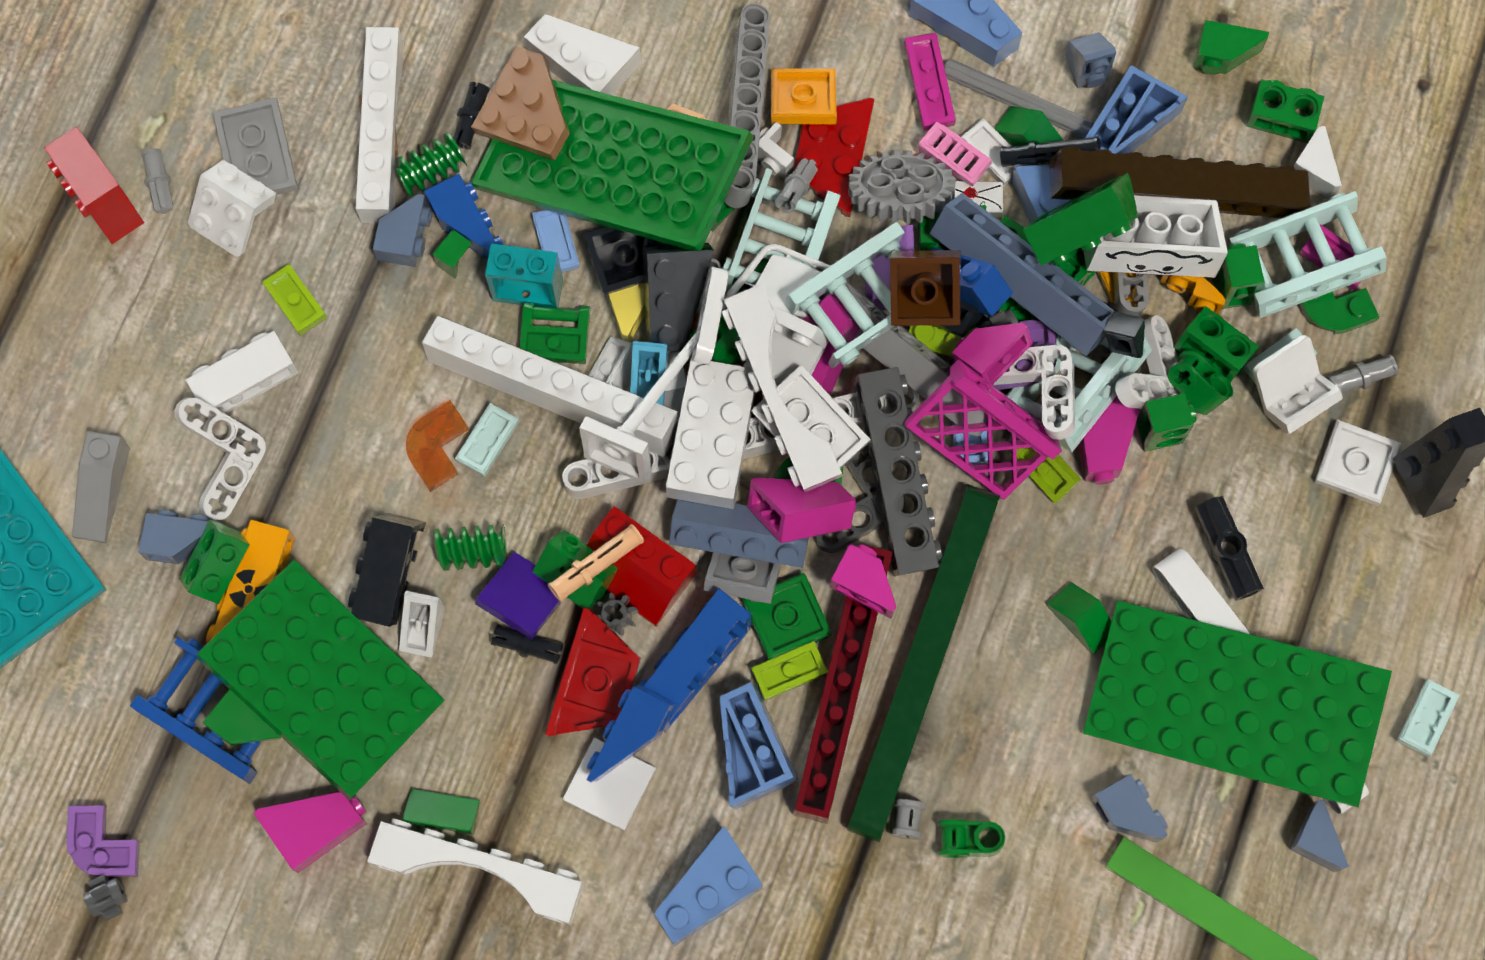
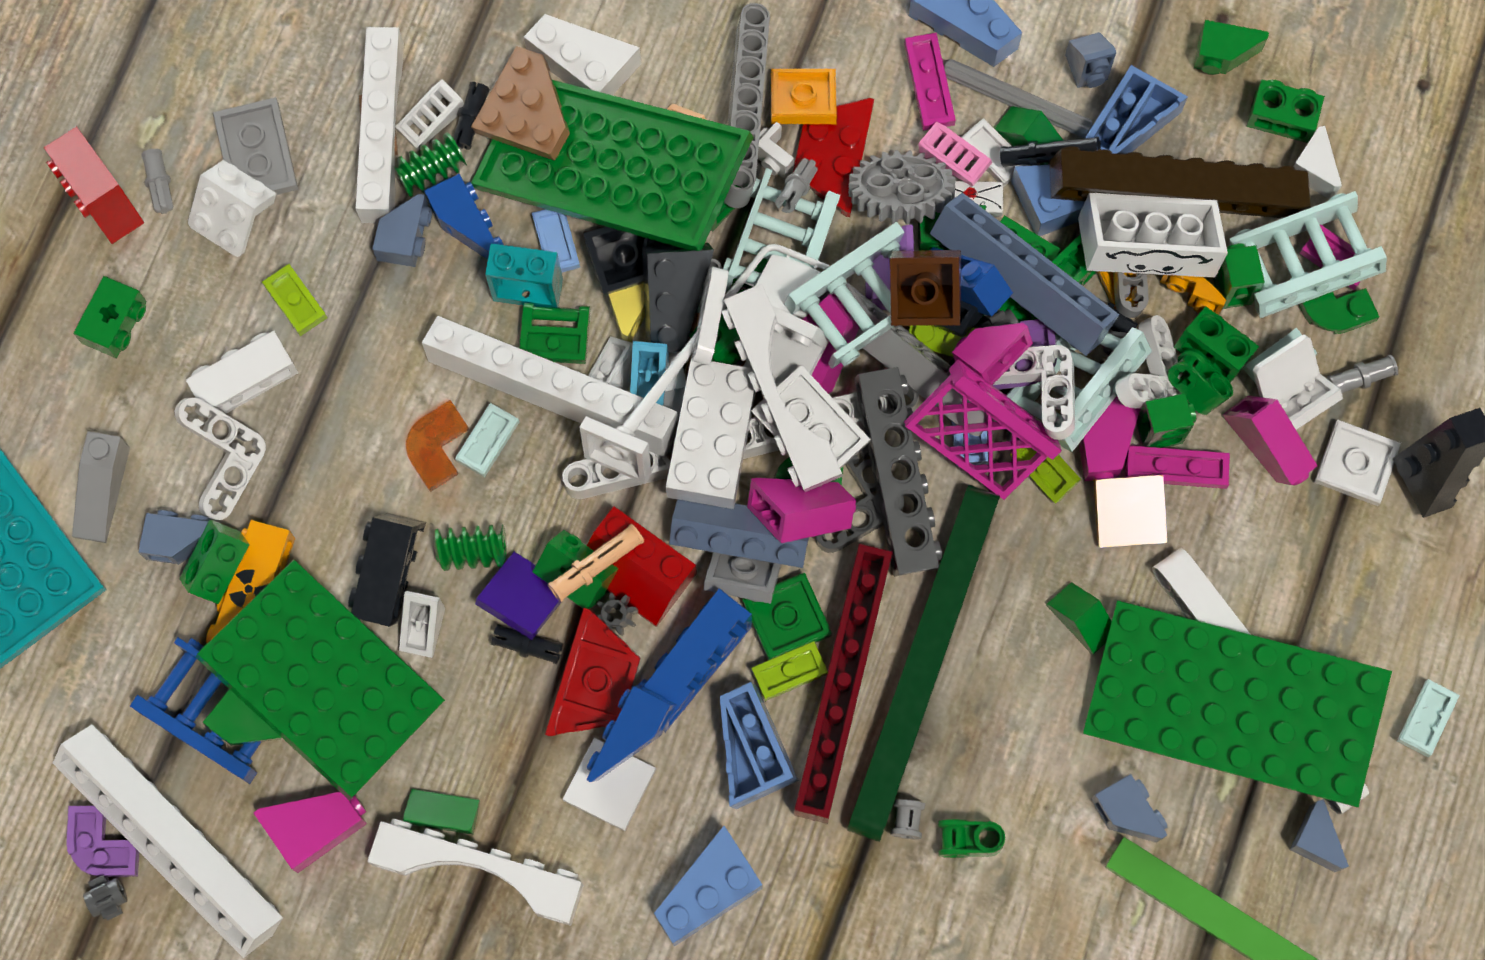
green slope [433,230,471,278] -> none
dark pink slope [830,544,896,619] -> none
green slope [1023,173,1138,266] -> none
black slope [1104,311,1145,358] -> none
black piece [1194,496,1264,601] -> none
none -> white brick [53,724,283,958]
none -> green brick [73,276,147,359]
none -> white slope [395,79,464,151]
none -> tile [1094,474,1167,547]
none -> dark pink plate [1126,445,1230,489]
none -> dark pink slope [1222,396,1318,486]

